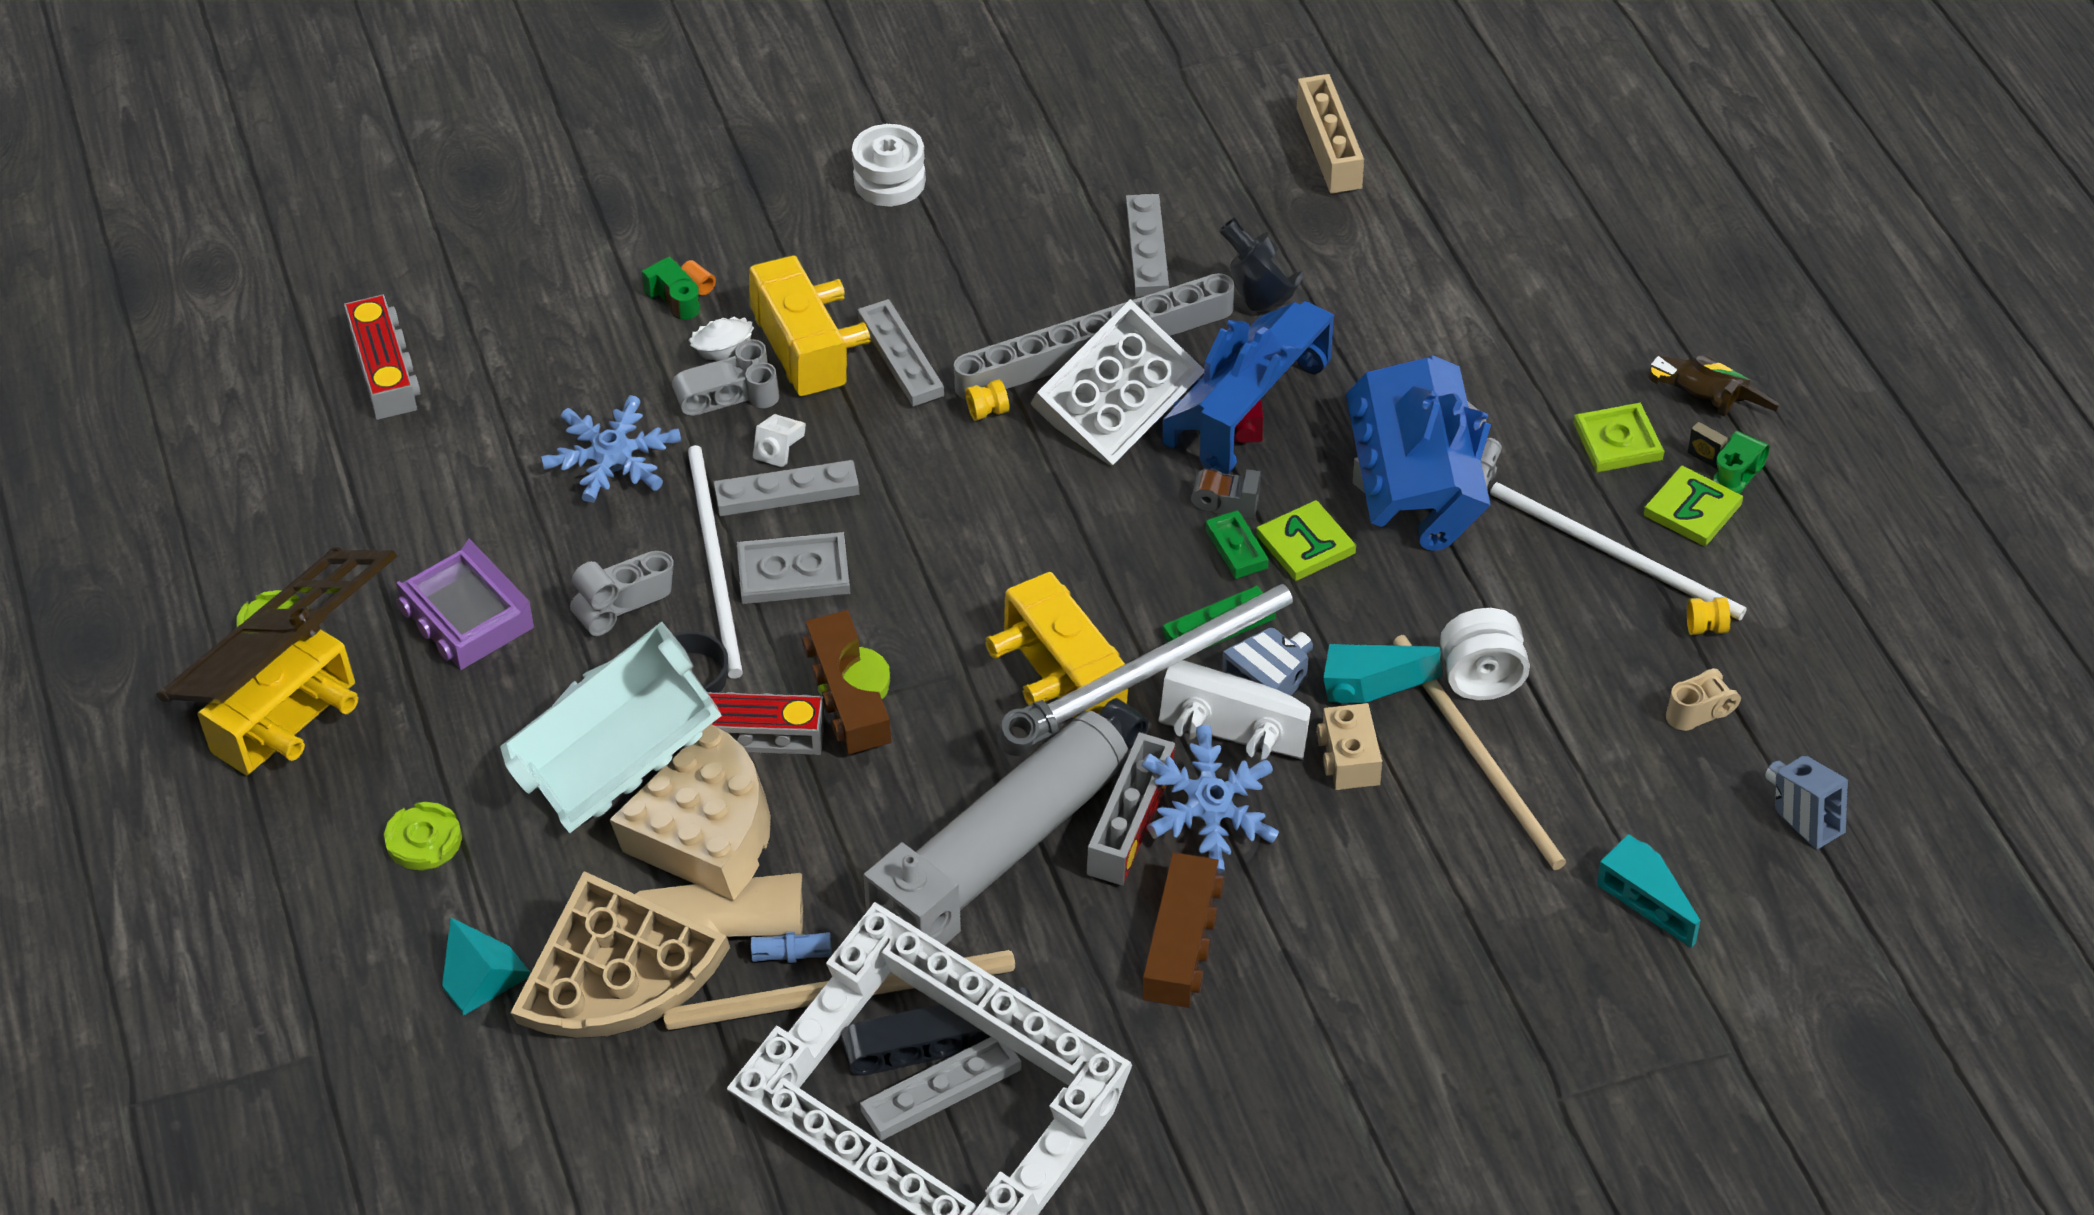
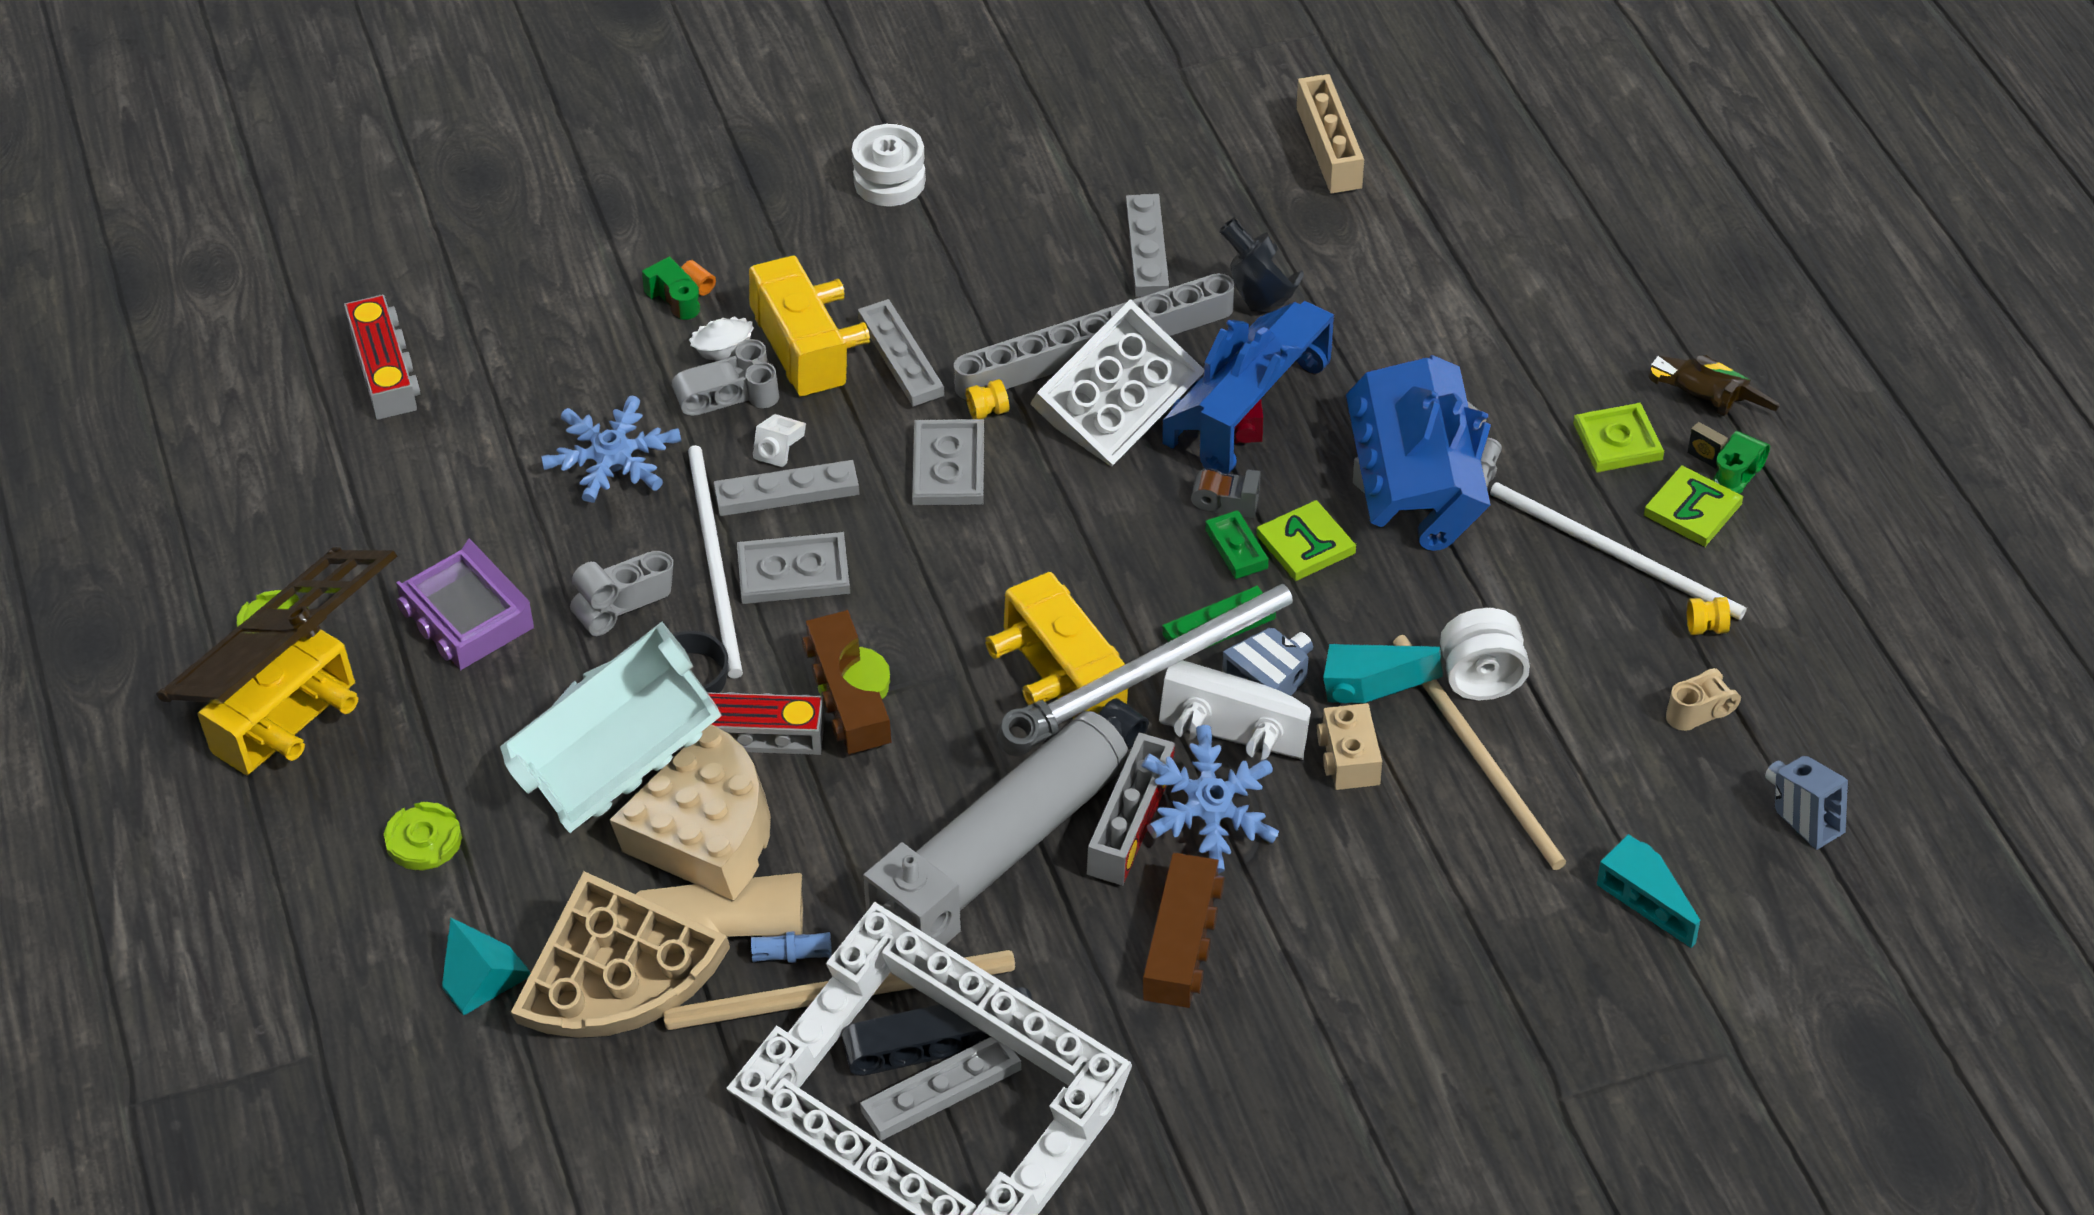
none -> light grey tile [912,419,984,505]

